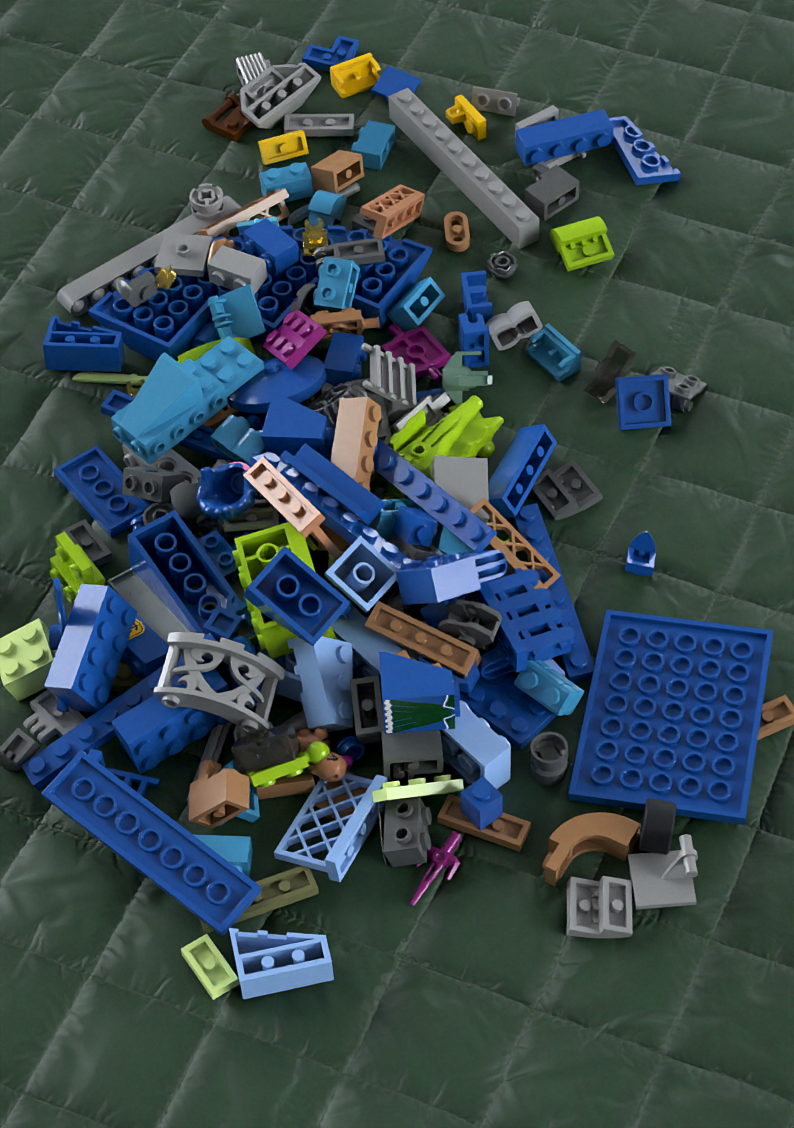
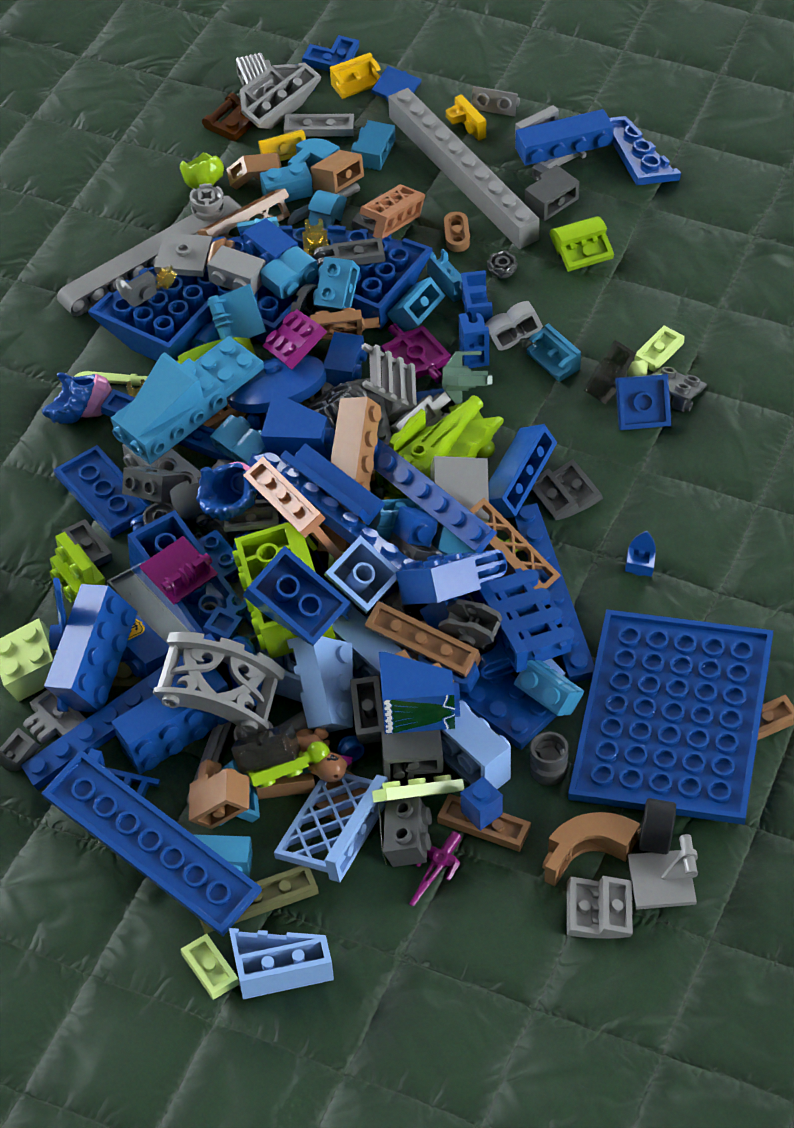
blue wedge [43,315,125,373] -> none
none -> blue hair [42,372,112,424]
none -> magenta hinge [139,536,218,605]
none -> lime hair [180,153,224,189]
none -> medium nougat slope [226,153,282,190]
none -> dark azure brick [260,246,318,299]
none -> dark azure brick [288,138,340,171]
none -> dark azure hinge [427,249,462,302]
none -> yellowish green plate [627,326,685,377]

